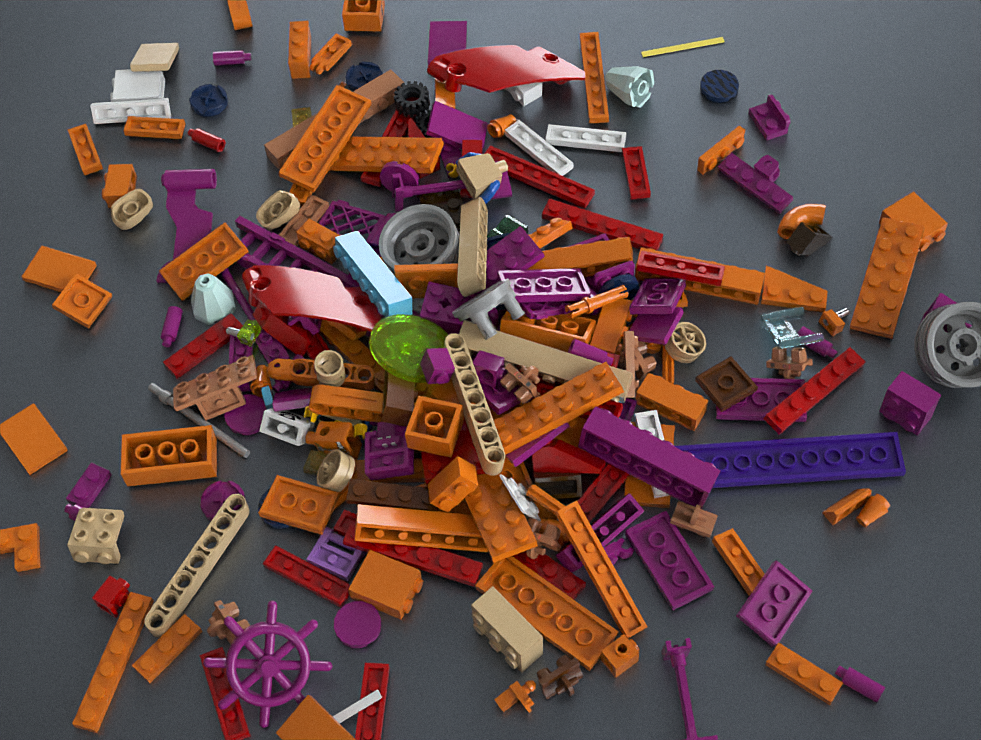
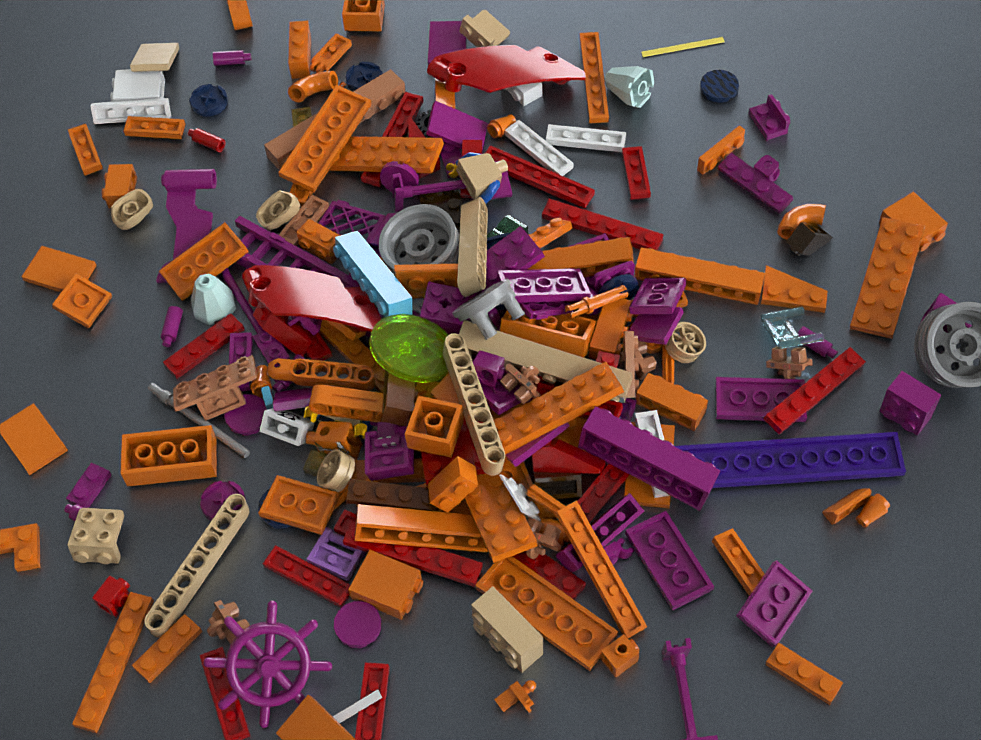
clear neon green piece [226,319,262,347] -> none
tan wheel [314,350,346,387] -> none
black tyre [394,81,430,118] -> none
magenta brick [420,348,455,384] -> none
reddish brown hips [536,655,583,699] -> none
magenta cylinder [568,339,613,366] -> none
red plate [637,250,725,286] -> none
nougat hips [670,501,718,538] -> none
reddish brown tile [695,356,758,412] -> none
orange piece [818,308,850,337] -> none
magenta cylinder [835,665,886,703] -> none
none -> orange cylinder [288,71,338,103]
none -> tan bracket [459,10,510,47]

